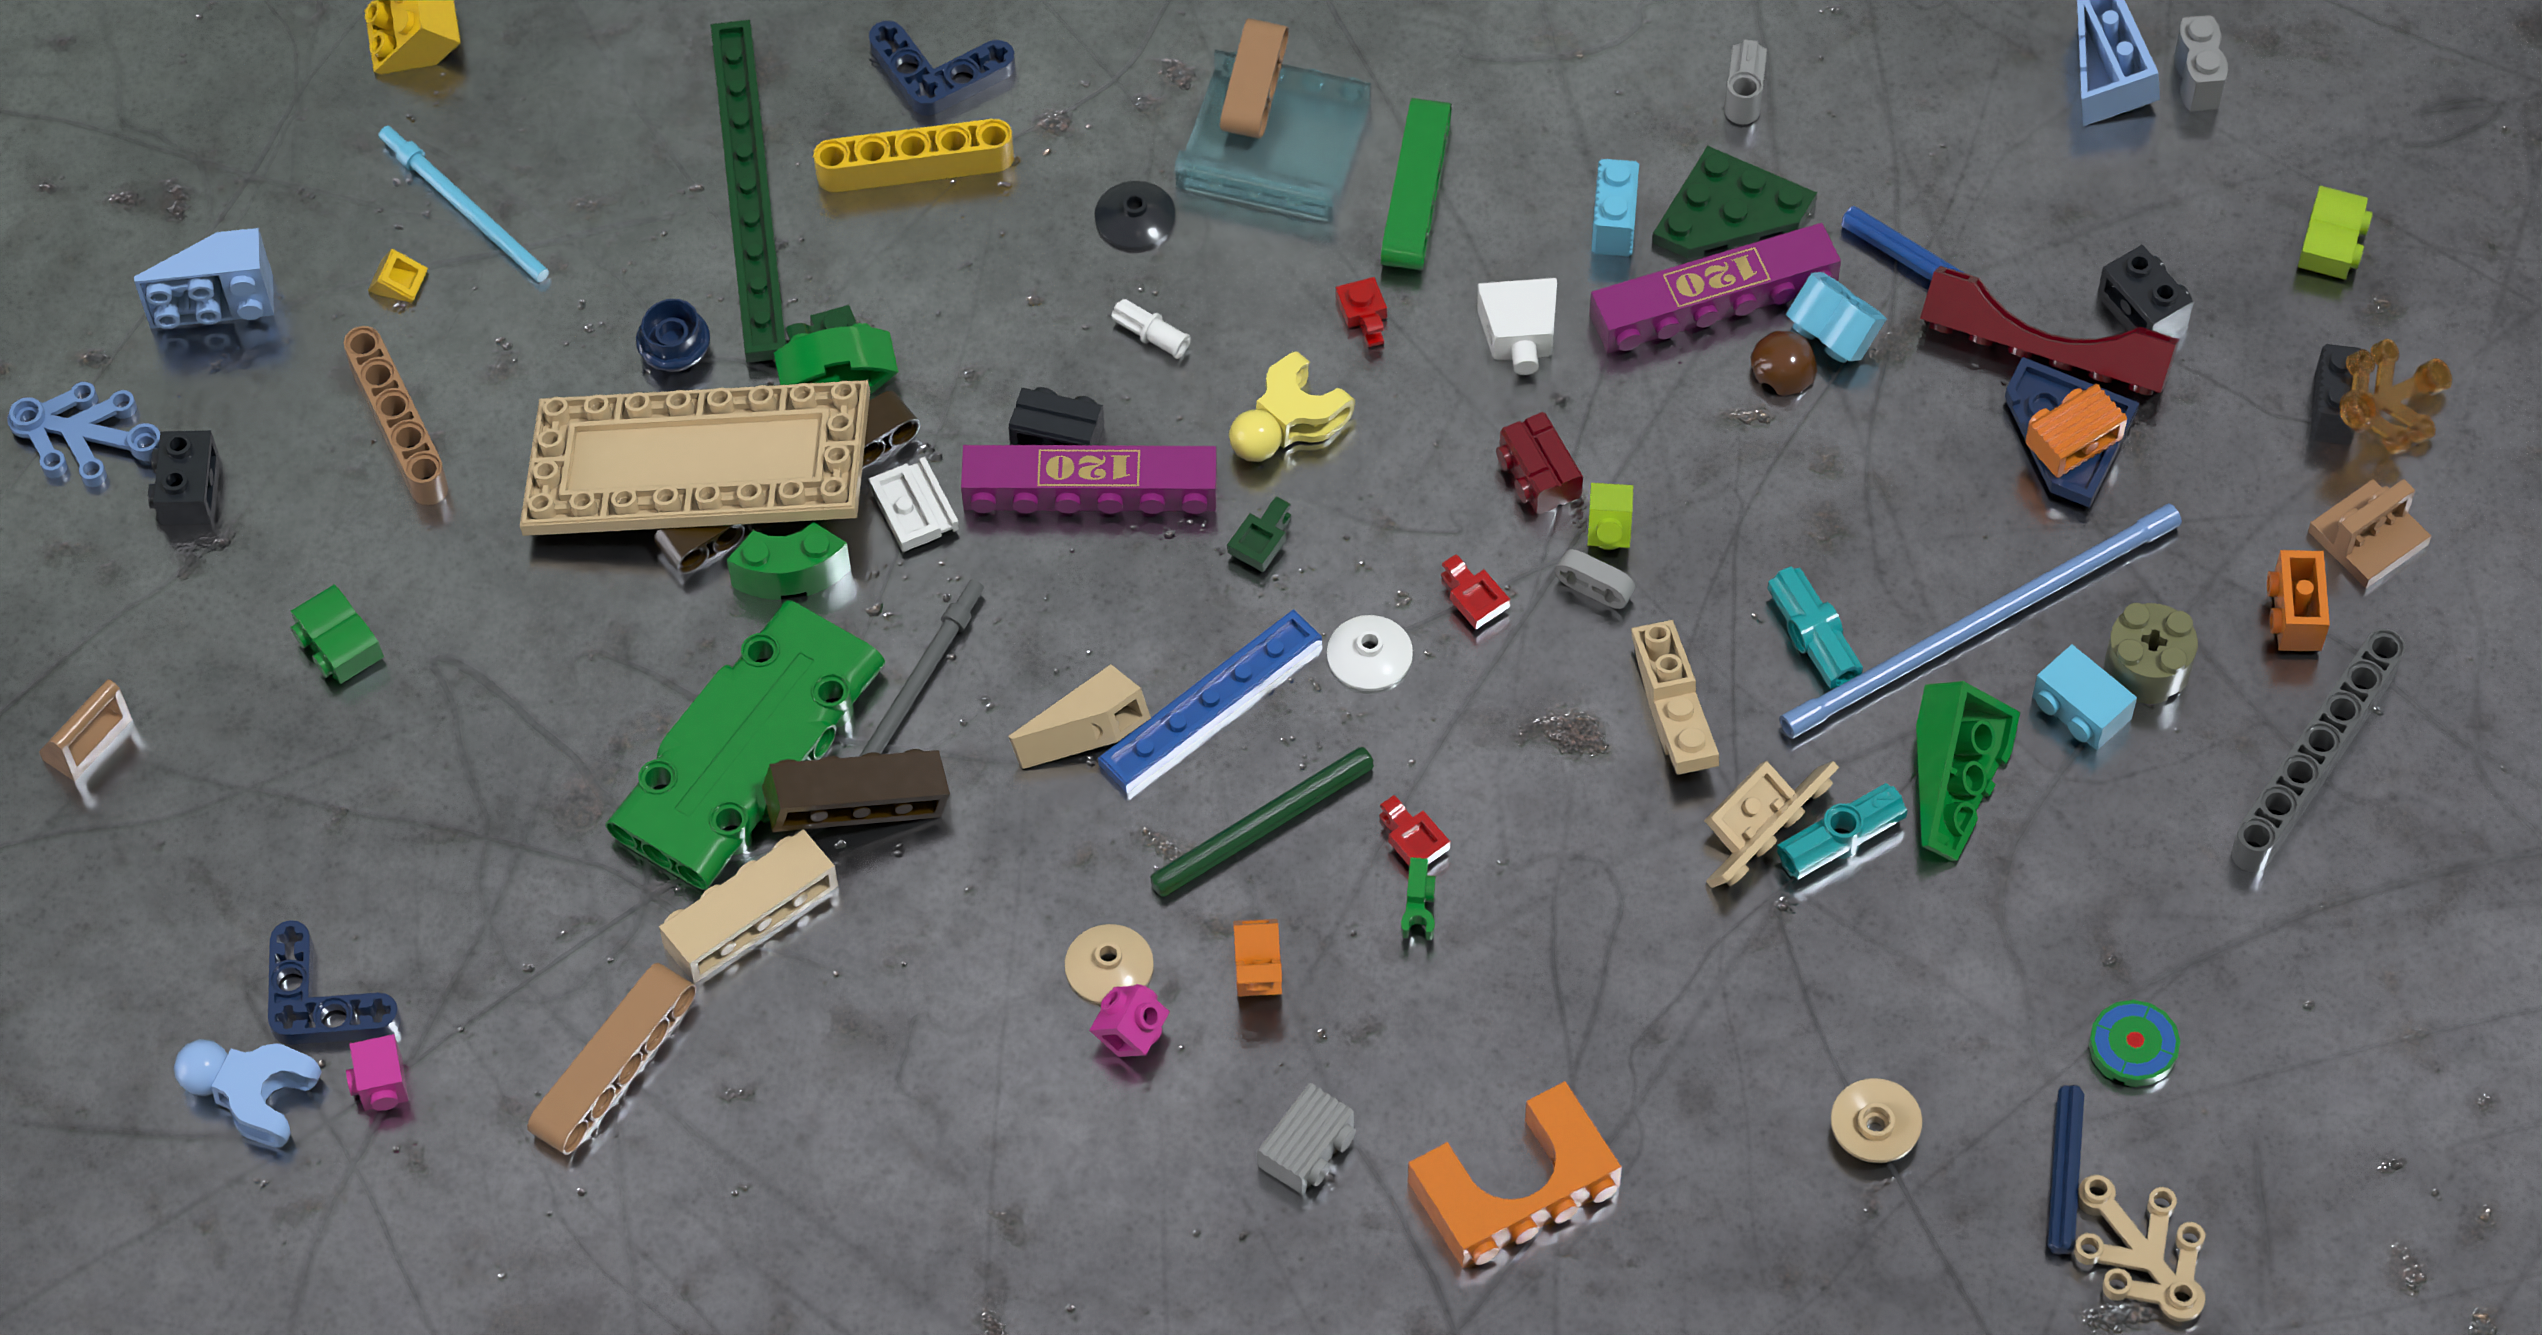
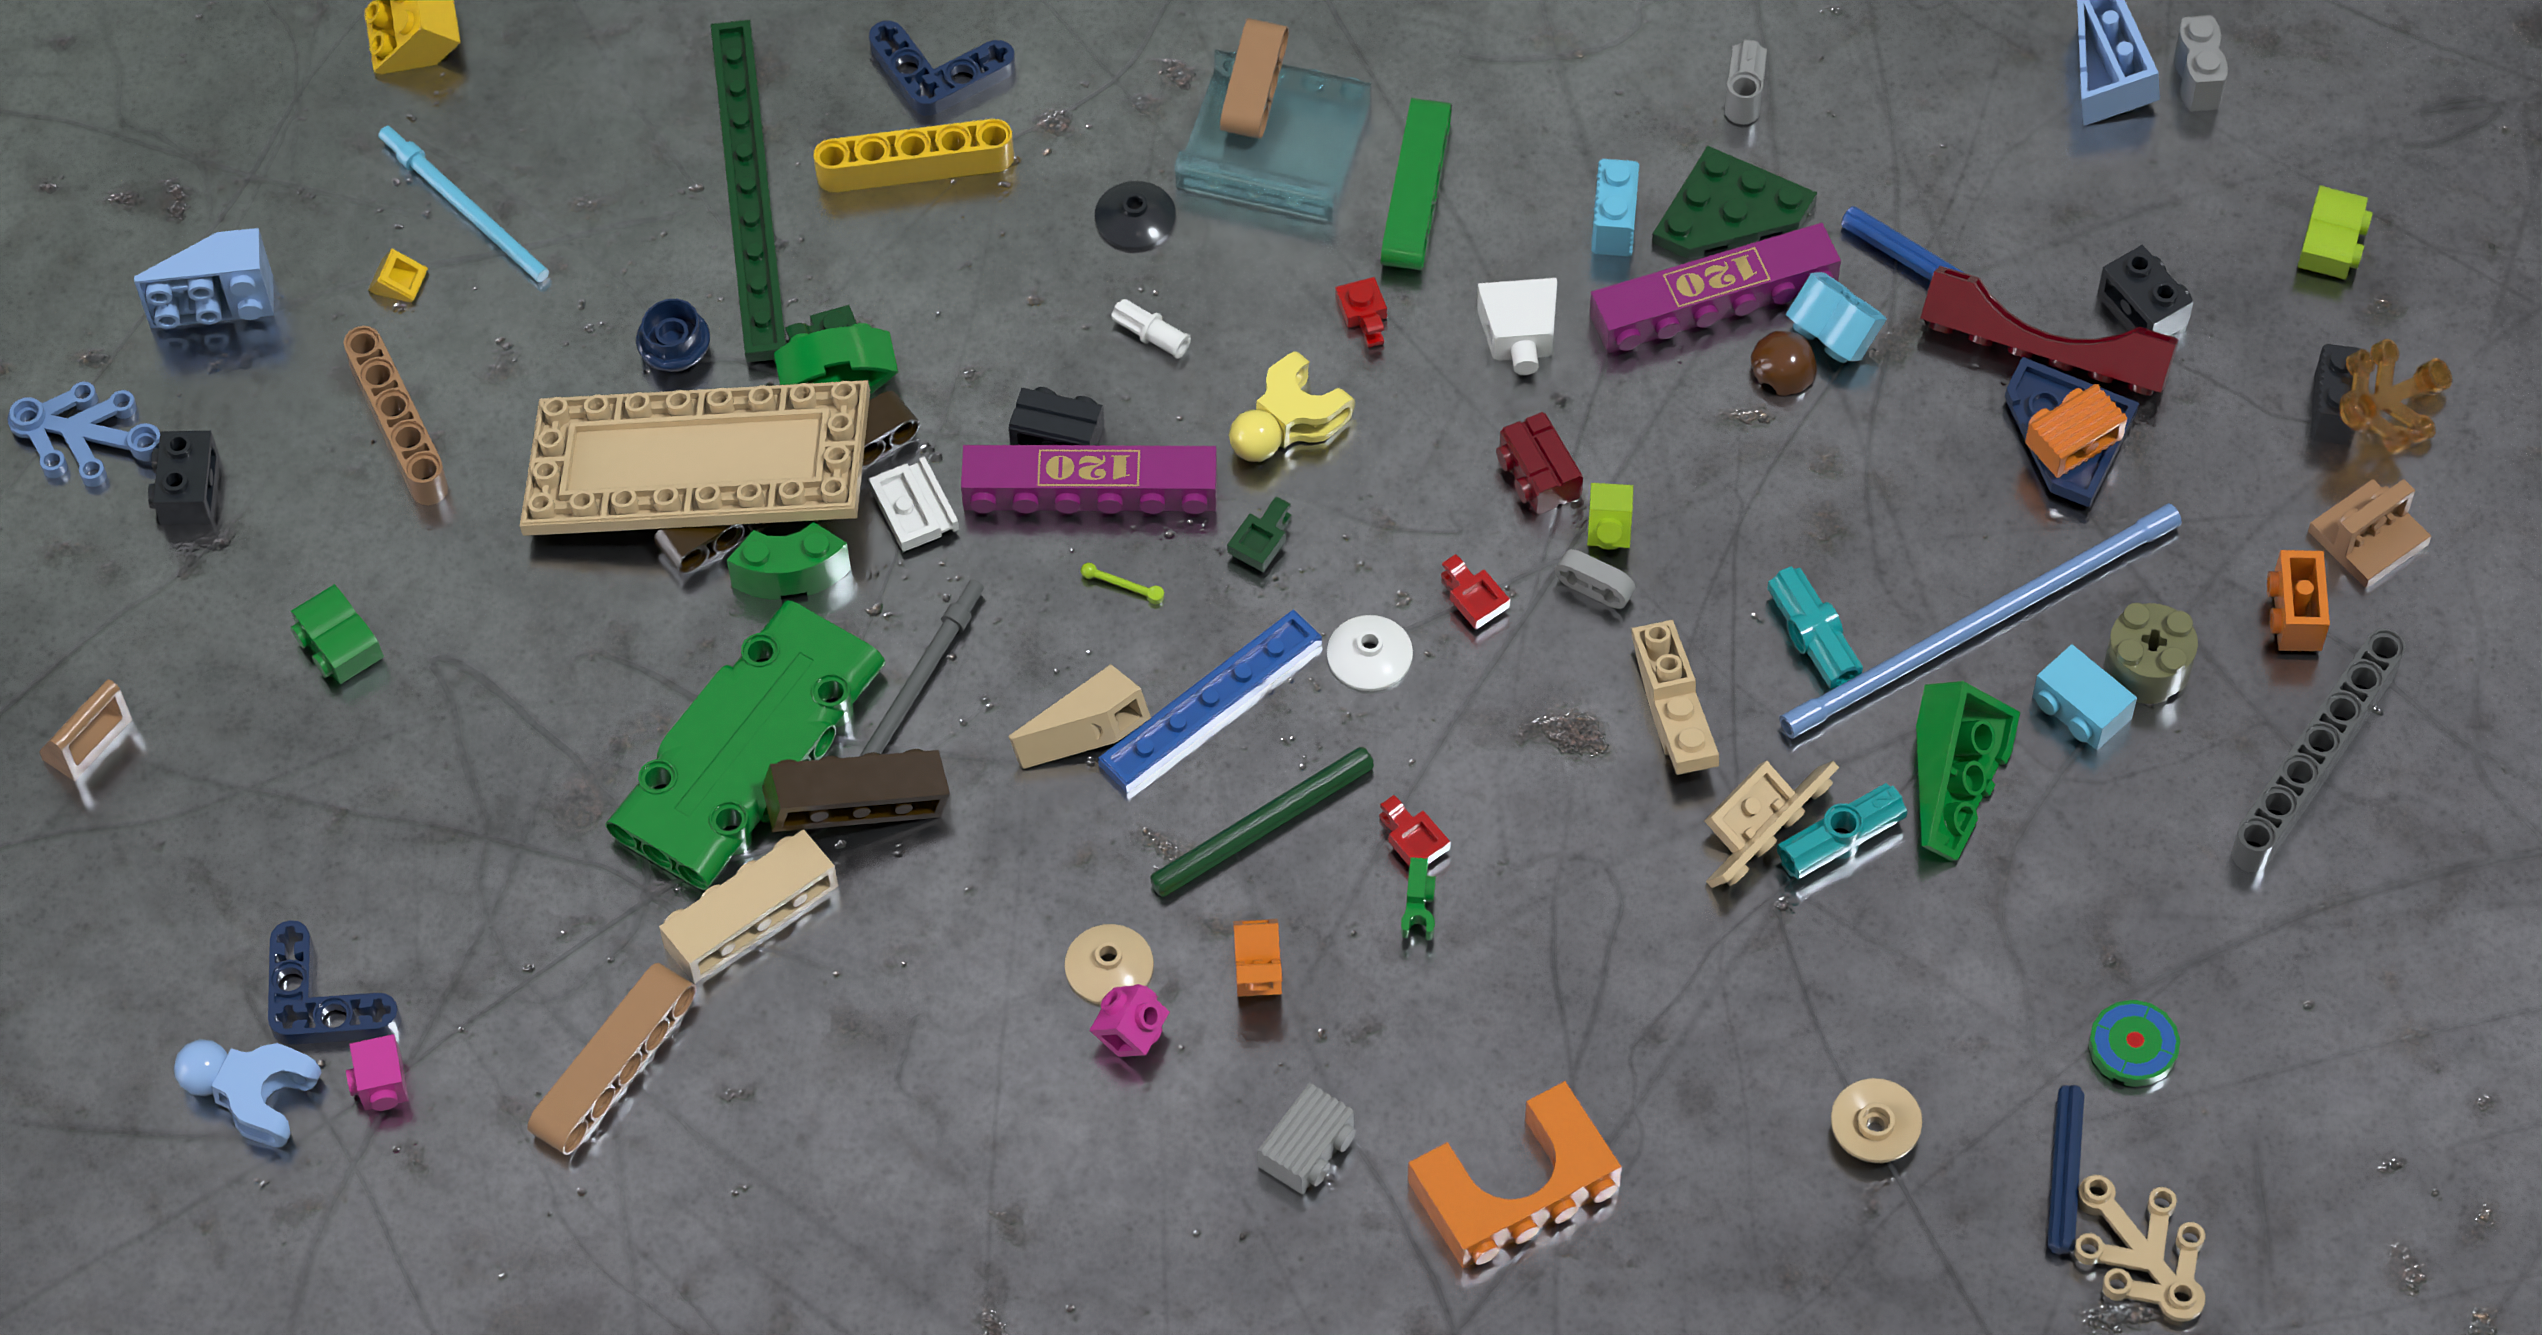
none -> lime hinge [1080,562,1164,605]

